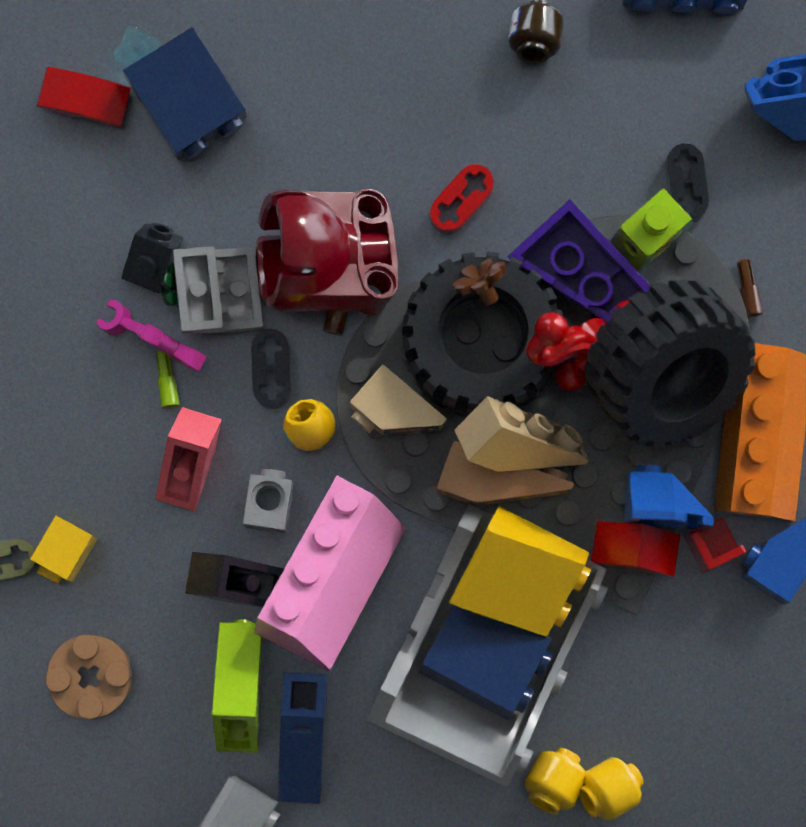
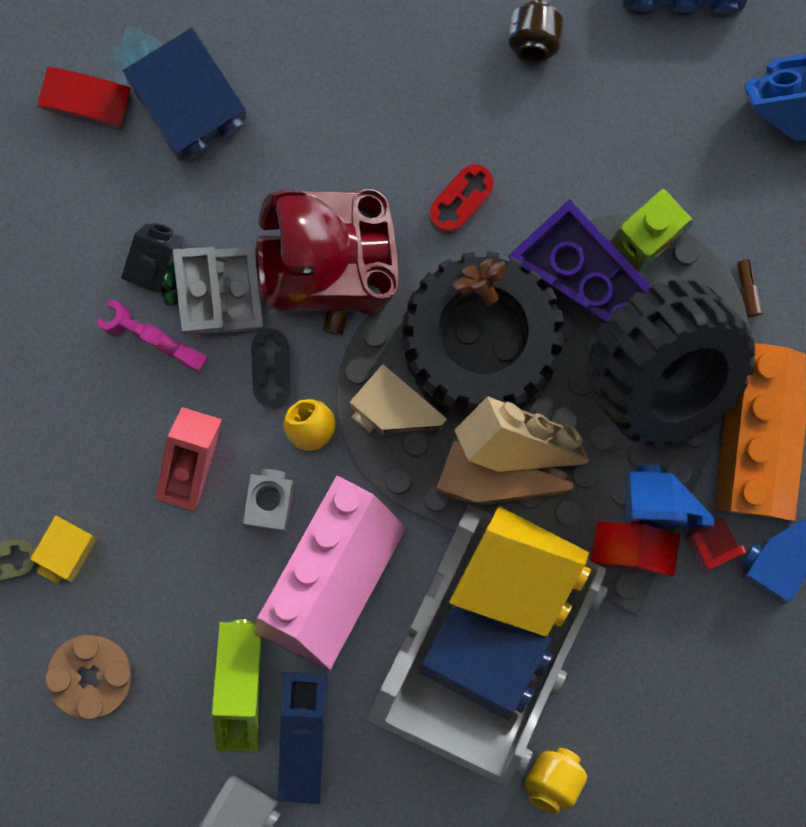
lime pin [156,350,180,409] -> none
black slope [185,552,284,608] -> none
red piece [526,300,630,392] -> none
yellow head [579,757,644,821] -> none
black beam [665,143,709,223] -> none

